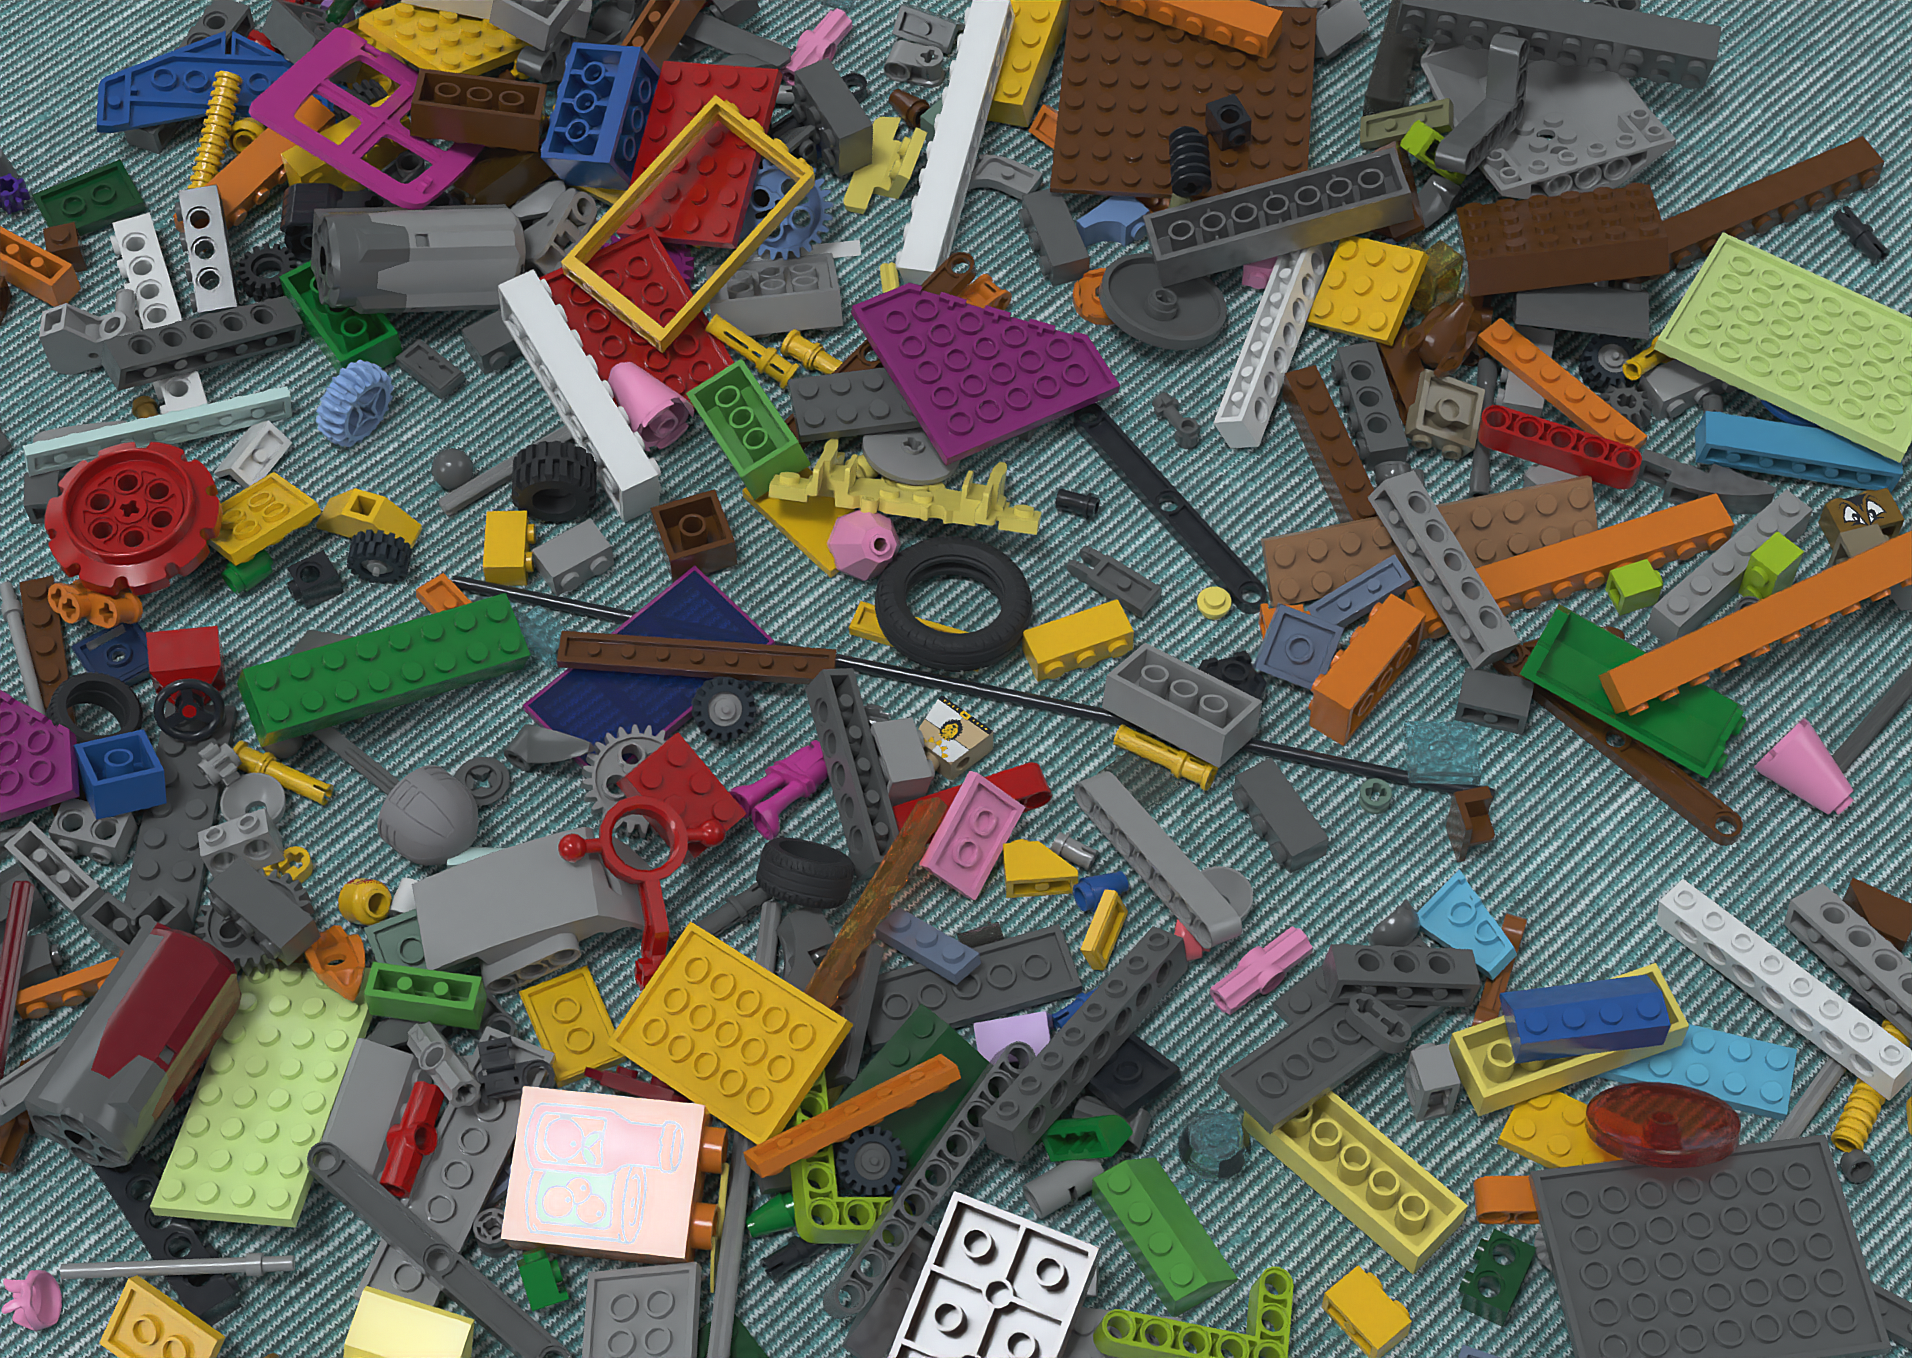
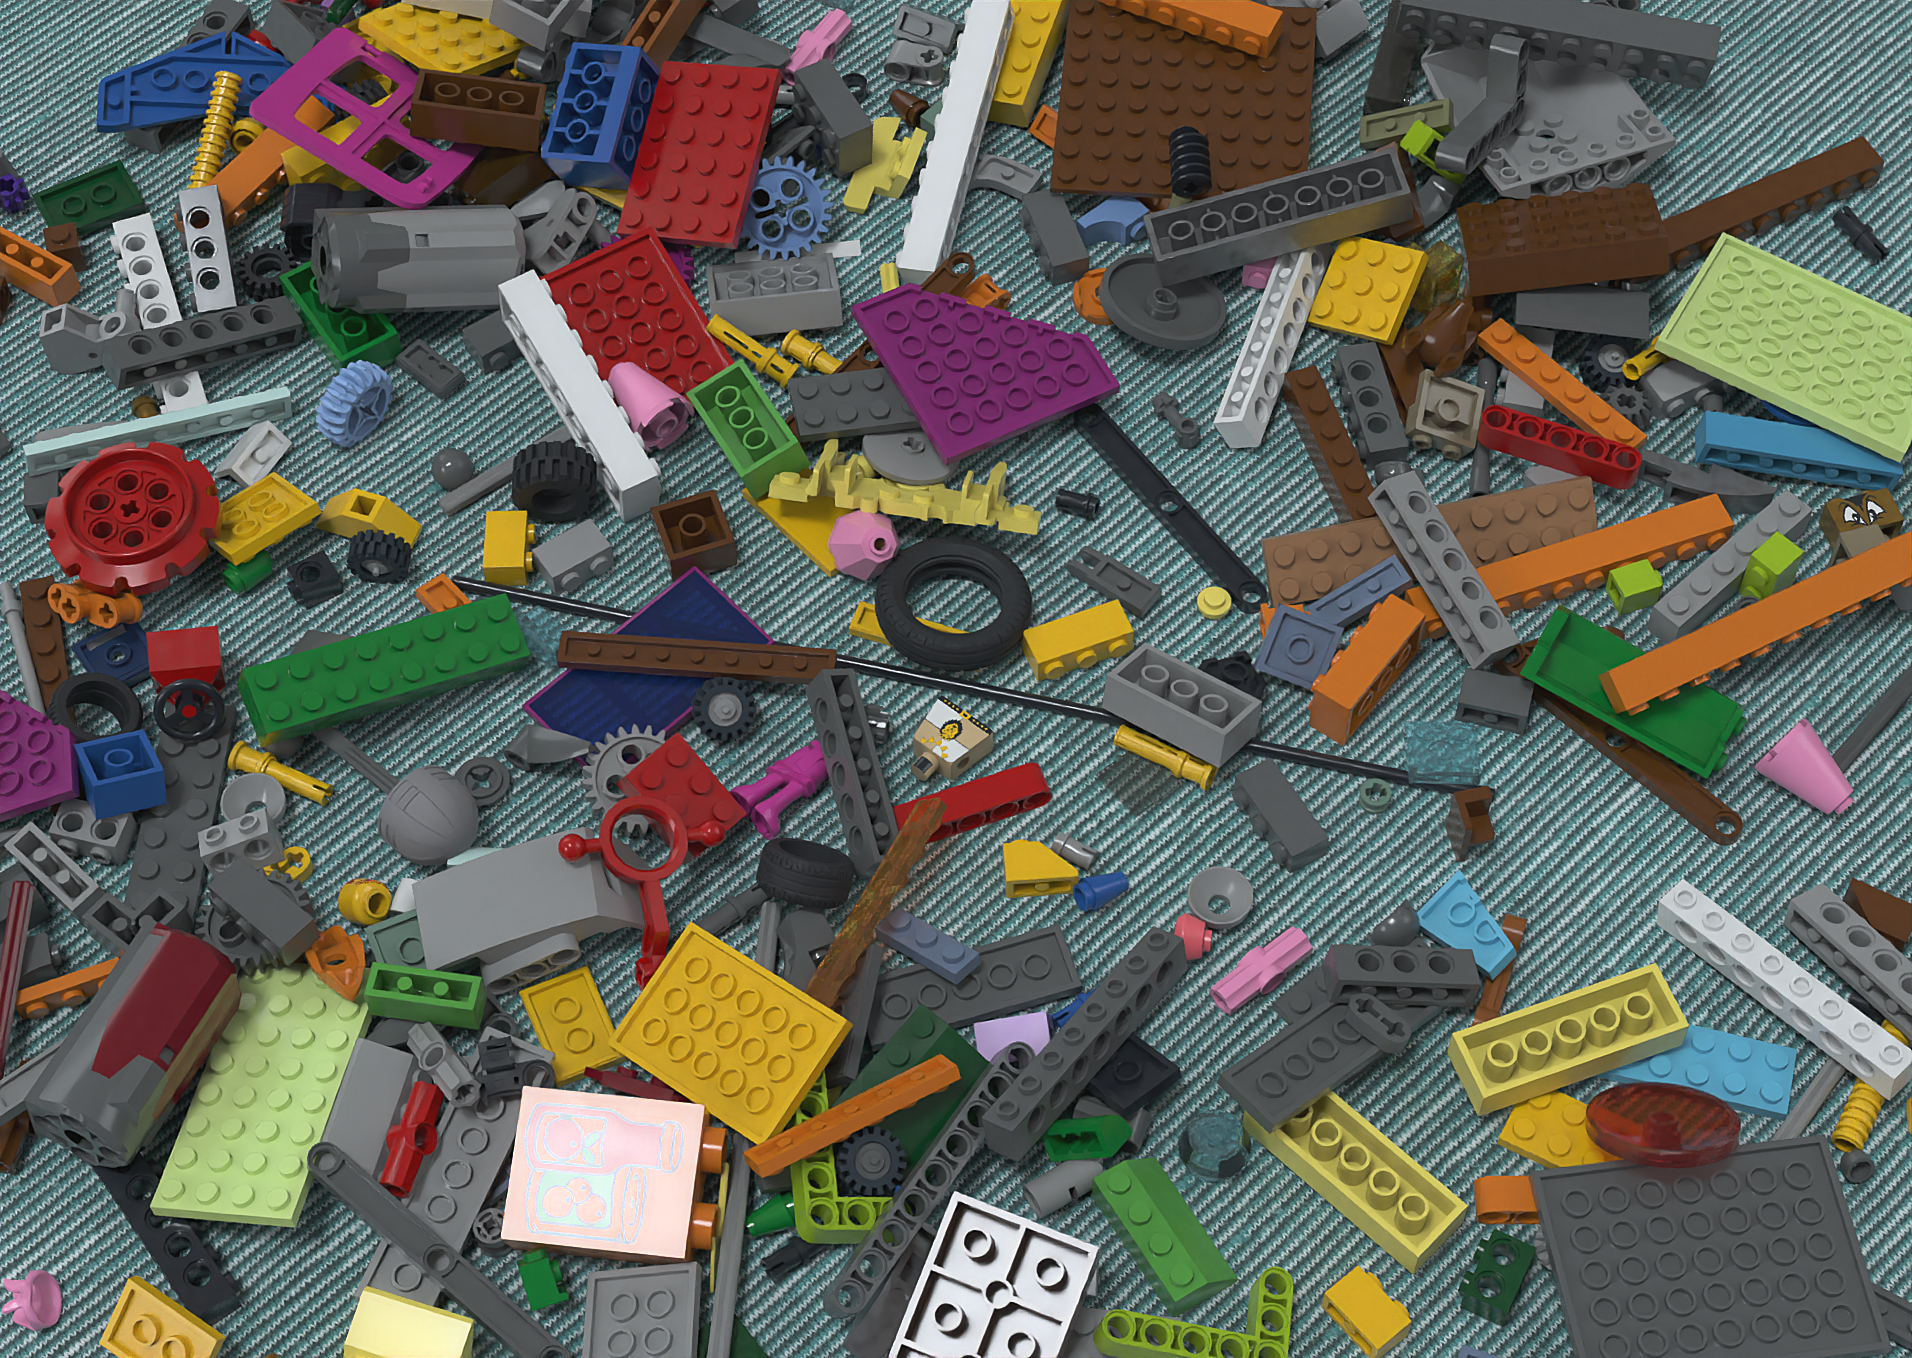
light grey bar [60,1252,295,1279] -> none
light grey gear [197,742,242,786] -> none
yellow door [561,95,815,353] -> none
light grey slope [870,717,935,807] -> none
bright pink plate [919,771,1025,900] -> none
clear smoke pin [956,920,1004,948] -> none
light grey beam [1074,771,1242,949] -> none
yellow tile [1080,889,1128,971] -> none
black brick [1205,93,1252,151] -> none
light grey brick [1403,1043,1461,1123] -> none
blue slope [1499,974,1671,1064] -> none

